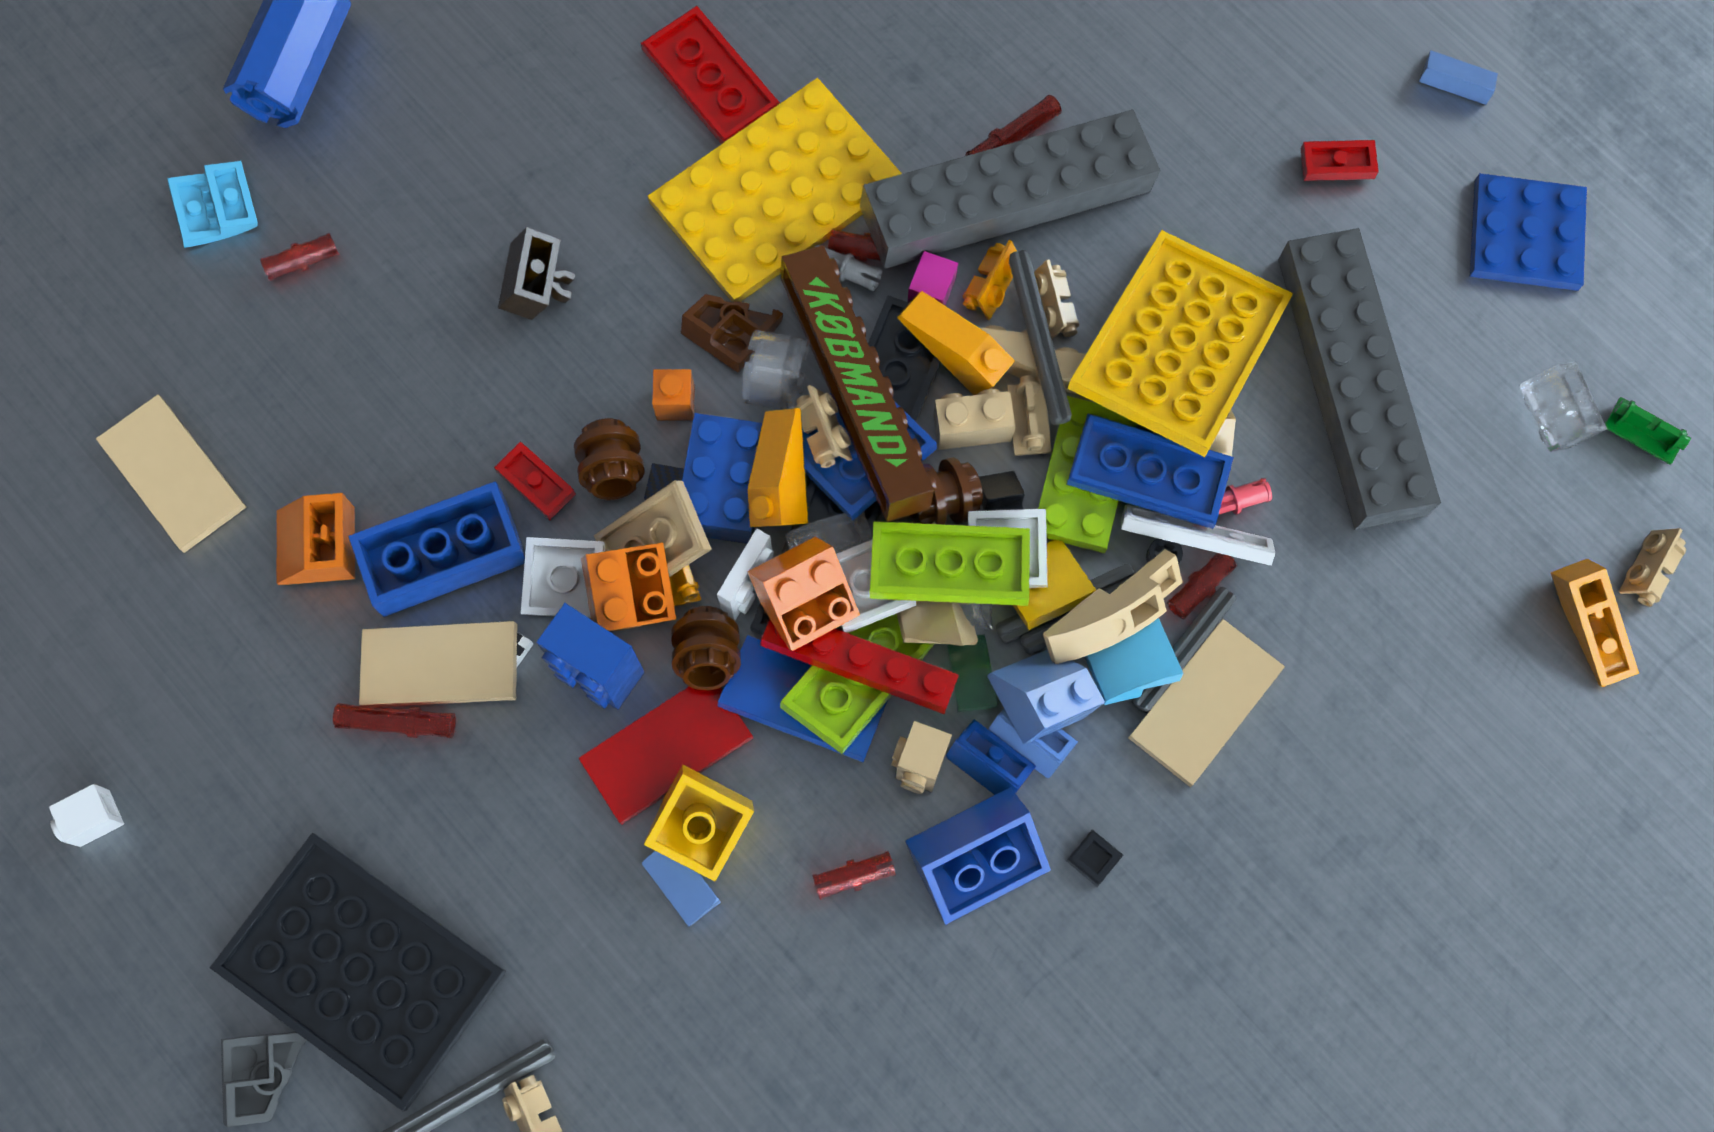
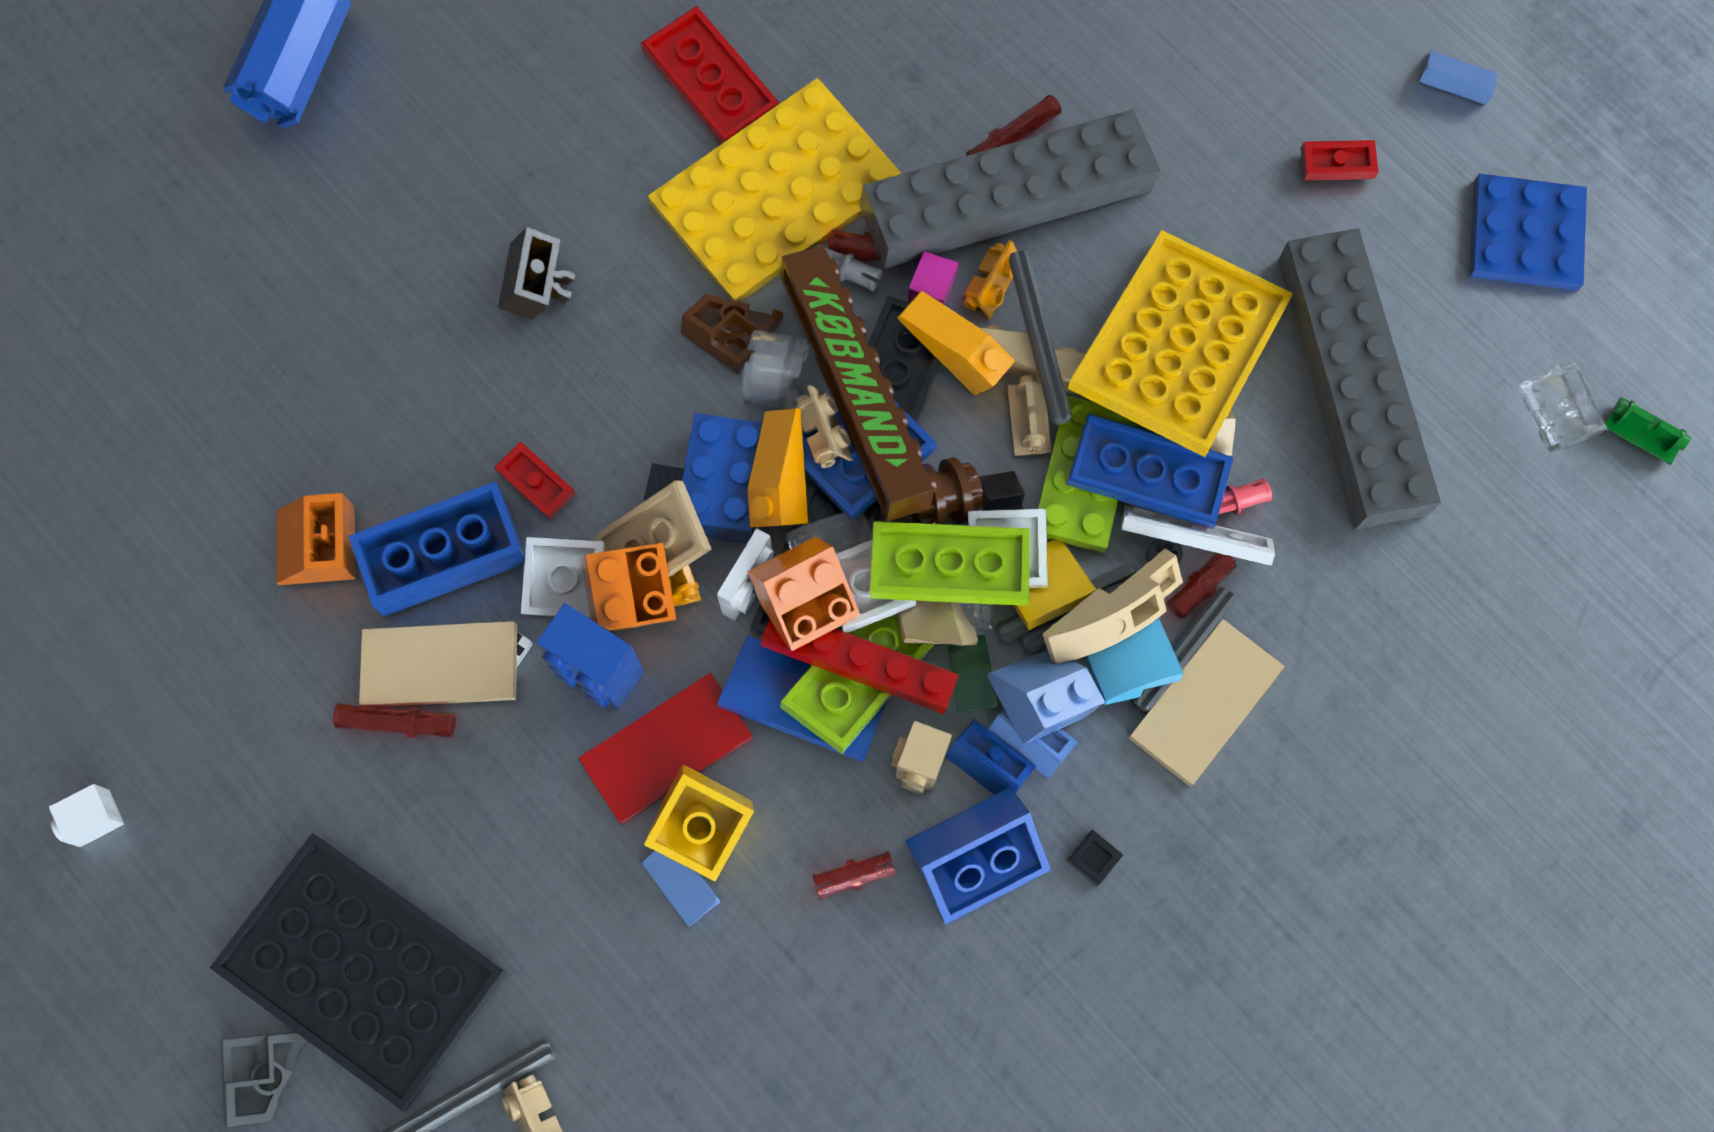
tan tile [96,394,247,553] -> none
medium azure slope [167,161,258,248] -> none
clear red pin [260,232,339,281] -> none
reddish brown piece [574,418,645,500] -> none
orange brick [652,369,695,421] -> none
reddish brown piece [671,606,741,690] -> none
tan brick [933,389,1015,450] -> none
tan hinge [1034,260,1079,339] -> none
light orange slope [1551,559,1639,687] -> none
tan hinge [1619,528,1686,607] -> none

